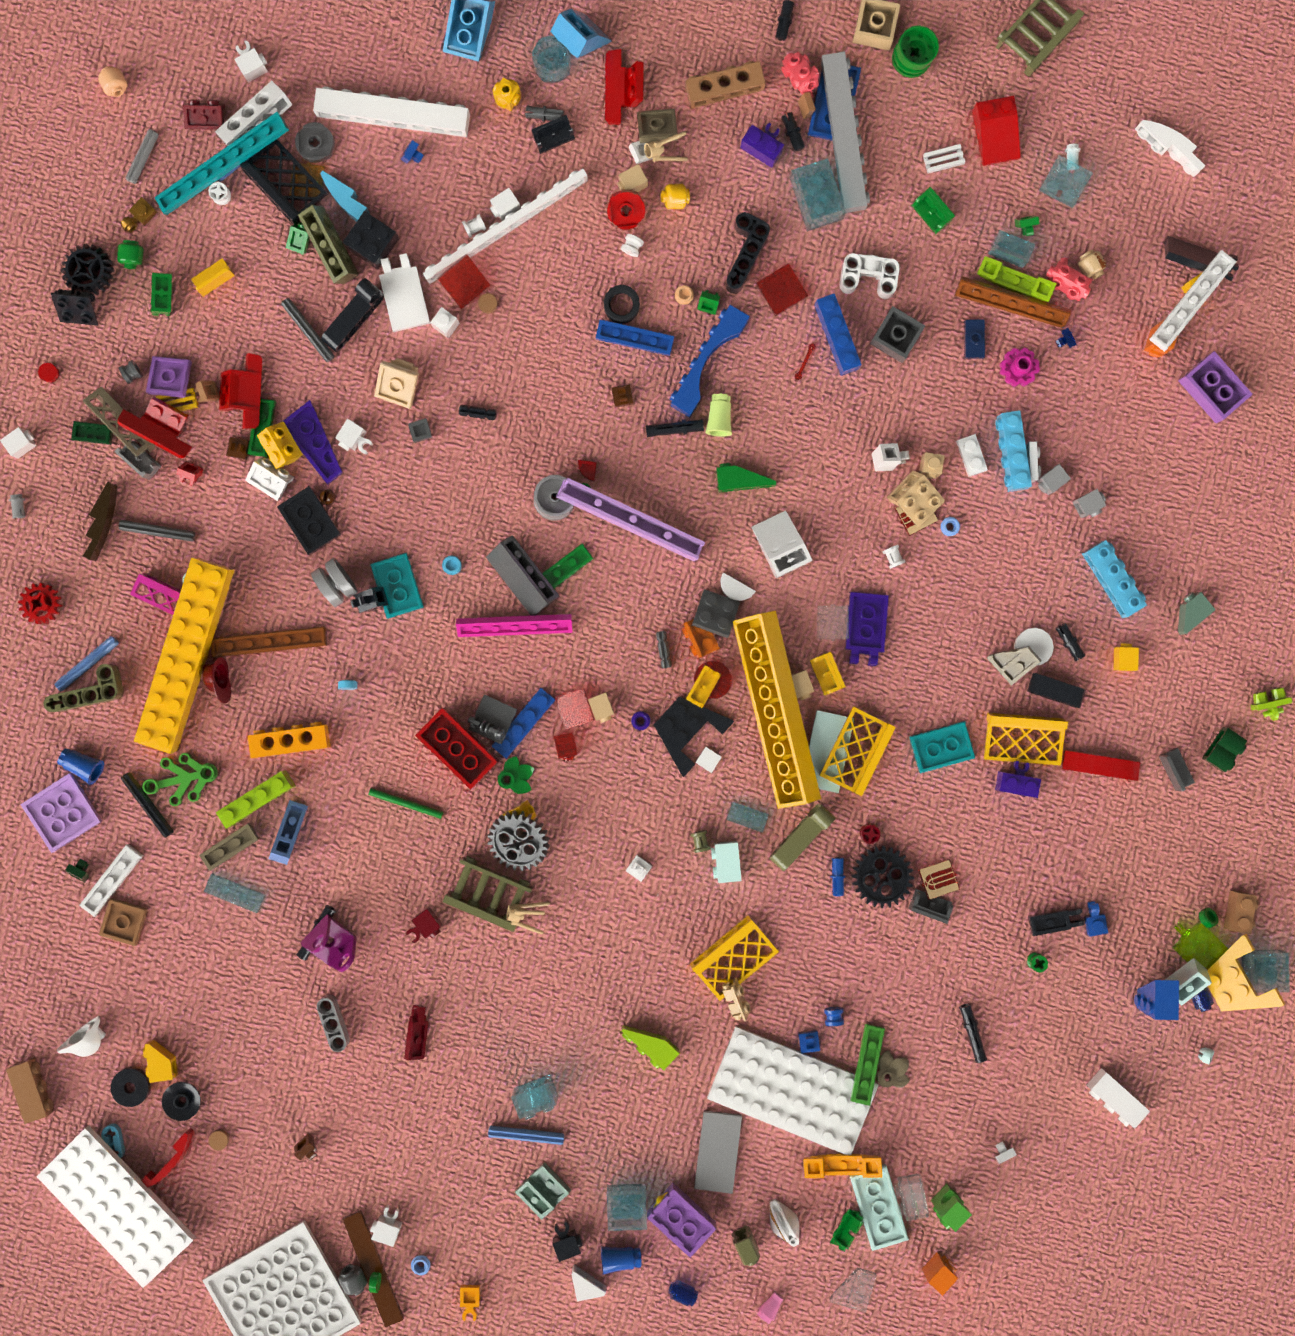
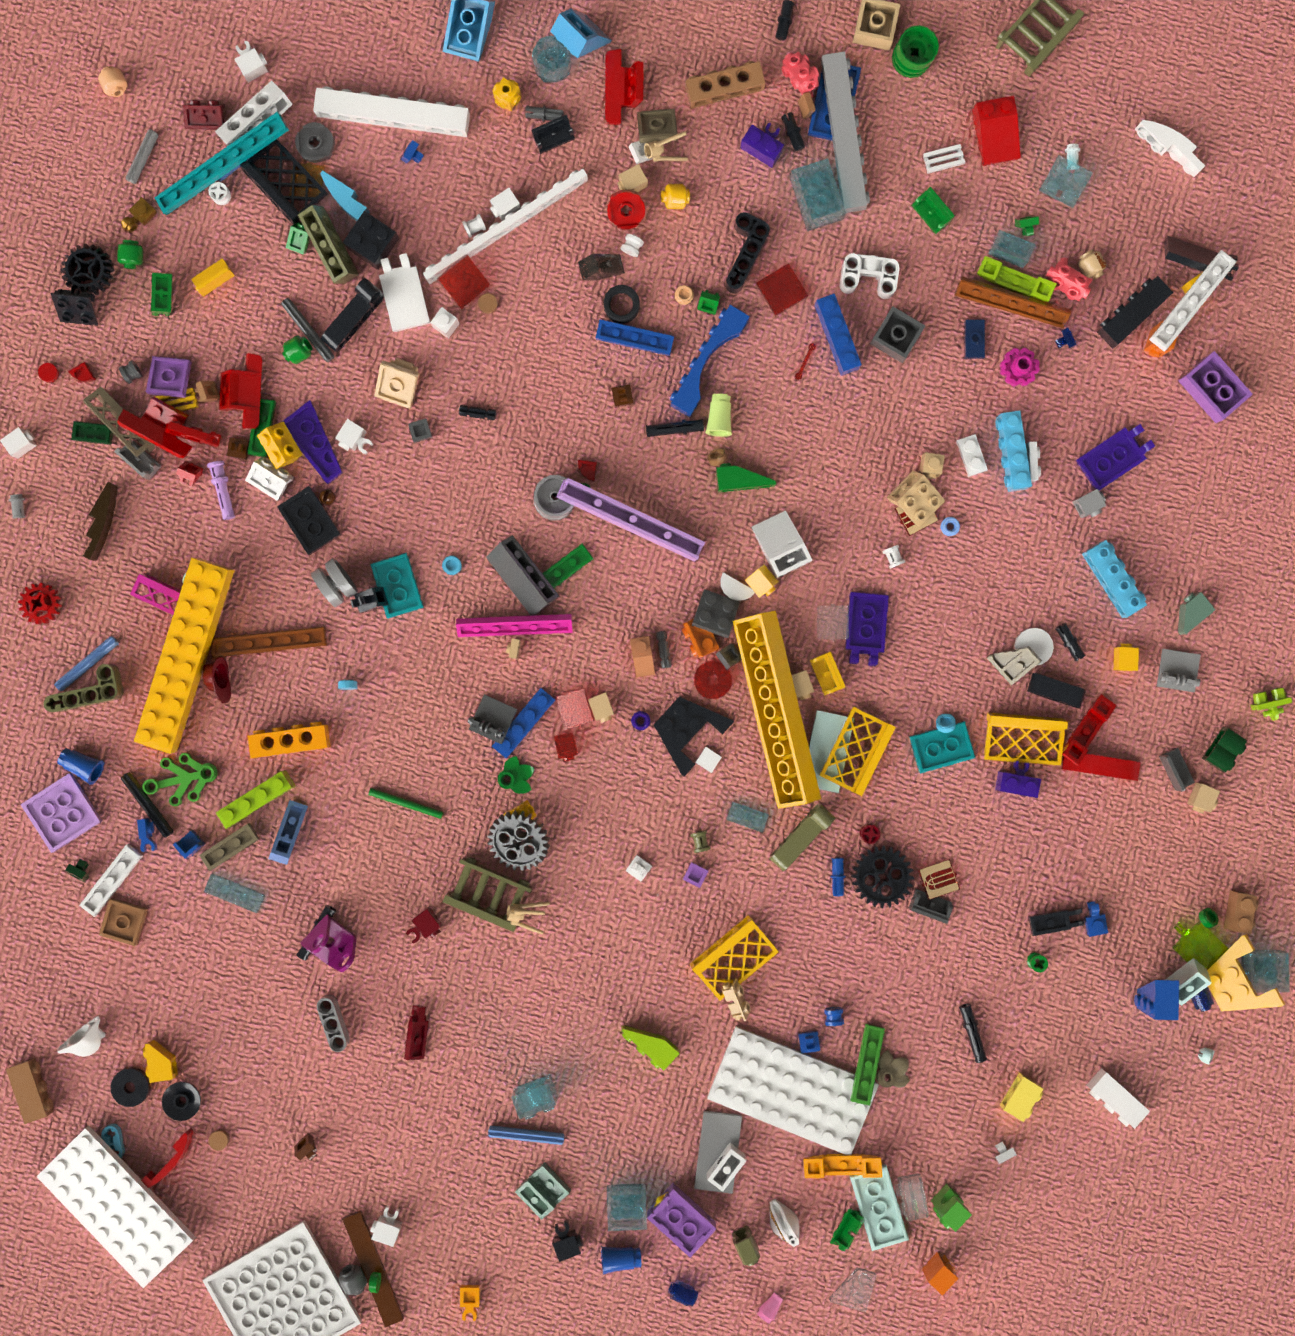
dark grey axle [119,520,195,542] -> none
light blue plate [411,1255,431,1275] -> none
red brick [415,708,499,790] -> none
white slope [572,1265,607,1302] -> none
yellow hinge [686,665,721,708] -> none
light aqua brick [711,841,742,883] -> none
white brick [872,443,910,471] -> none
light grey brick [1037,464,1071,495] -> none
none -> red tile [68,362,96,382]
none -> blue plate [137,818,157,852]
none -> red hinge [164,421,221,447]
none -> blue panel [173,830,205,859]
none -> lavender pin [207,461,235,520]
none -> green head [282,335,312,364]
none -> tan plate [506,639,521,659]
none -> clear smoke slope [578,254,625,281]
none -> nougat slope [630,636,655,678]
none -> medium lavender plate [683,862,708,888]
none -> white brick [706,1143,747,1192]
none -> medium nougat tile [707,448,727,466]
none -> dark grey plate [716,643,742,669]
none -> yellow brick [745,564,779,598]
none -> medium azure tile [936,714,956,733]
none -> light yellow brick [1000,1073,1043,1122]
none -> red slope [1062,694,1117,766]
none -> dark purple tile [1075,424,1155,491]
none -> black brick [1097,276,1174,349]
none -> light grey hinge [1157,649,1201,692]
none -> tan brick [1187,783,1220,814]

